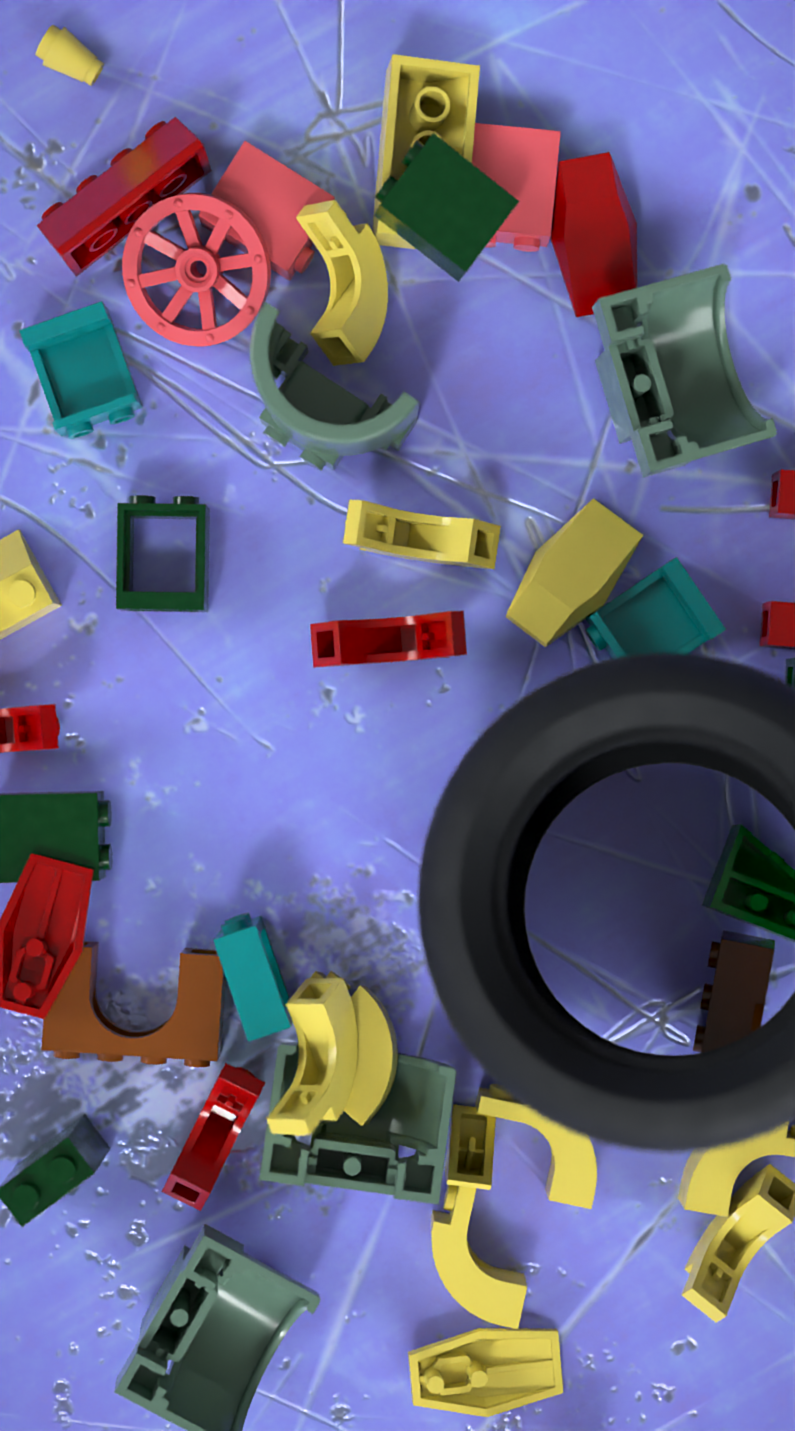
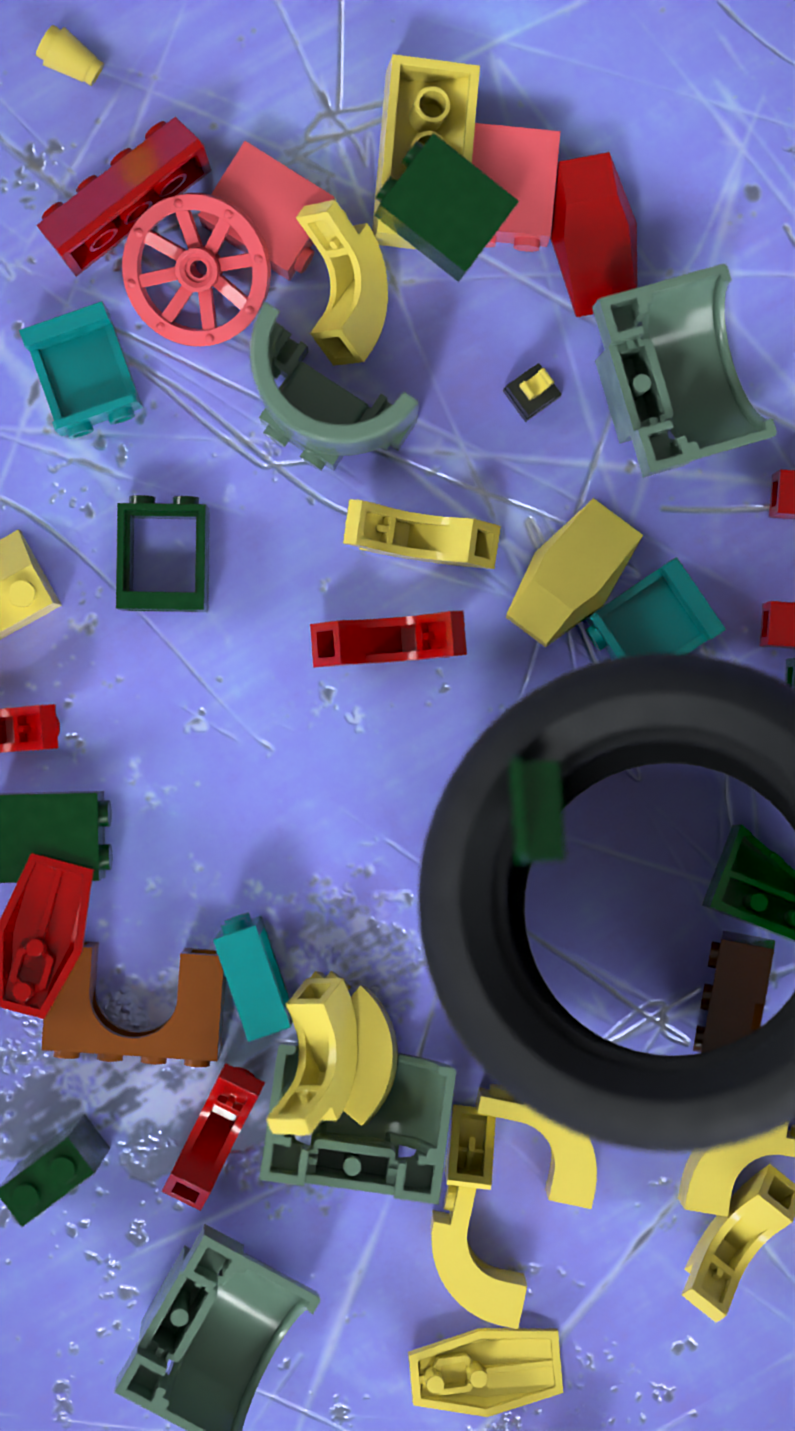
none -> pearl dark grey piece [503,363,562,422]
none -> dark green panel [508,756,566,864]

